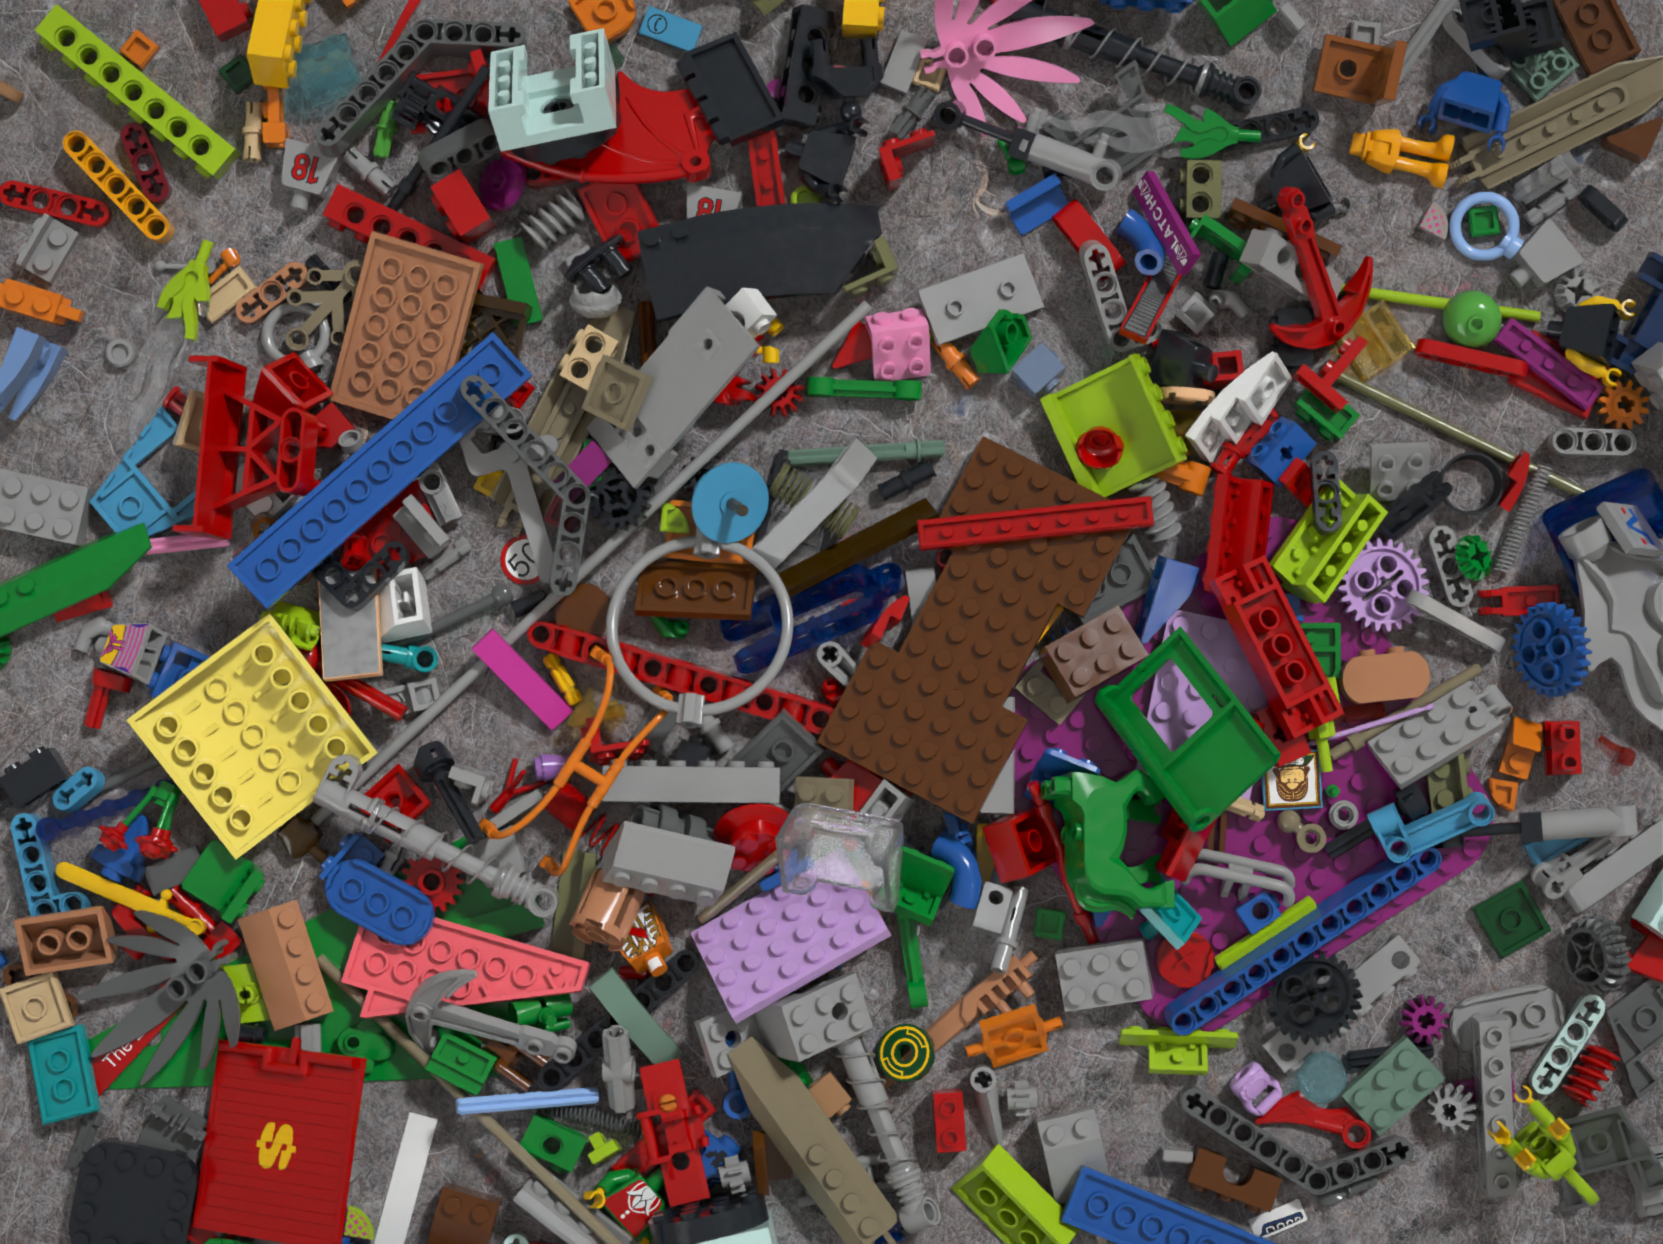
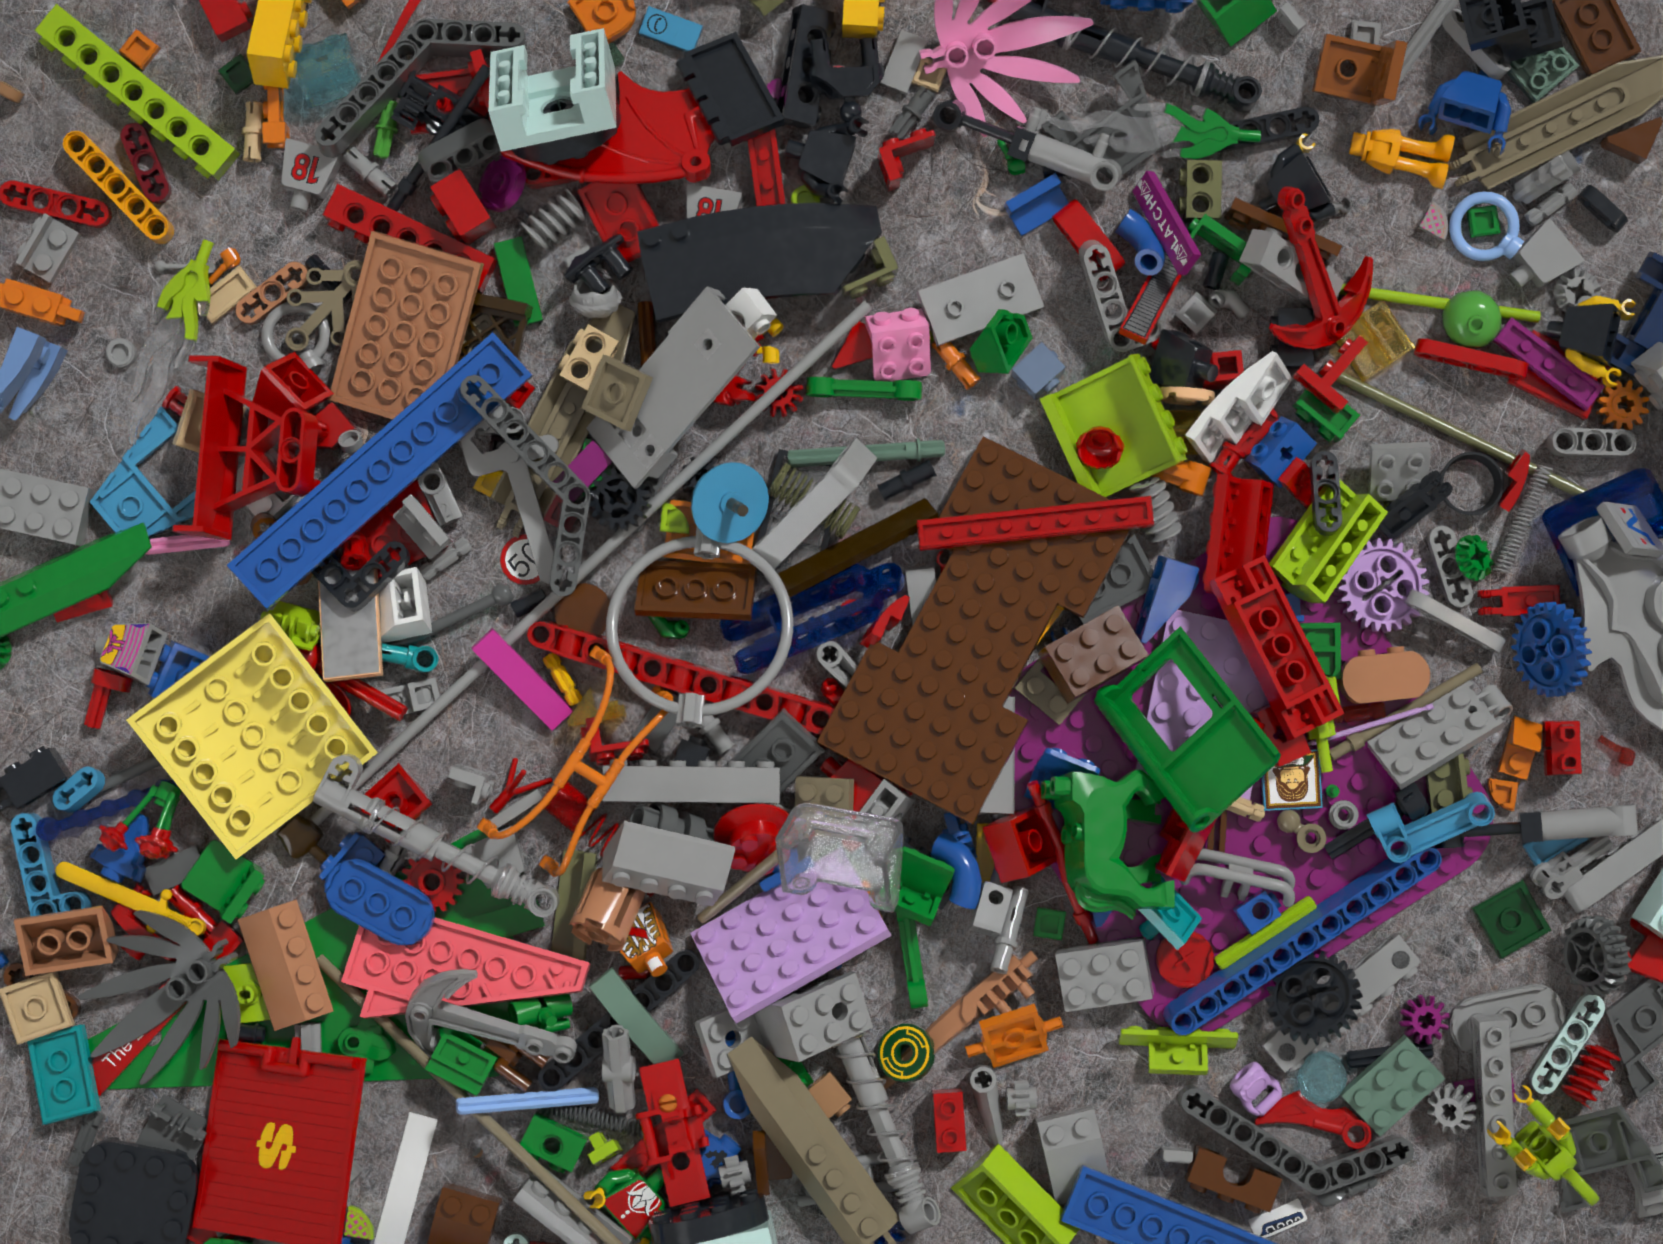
light grey arm [74,617,113,653] -> none
black piece [413,741,485,845] -> none
medium lavender cone [533,754,575,783] -> none

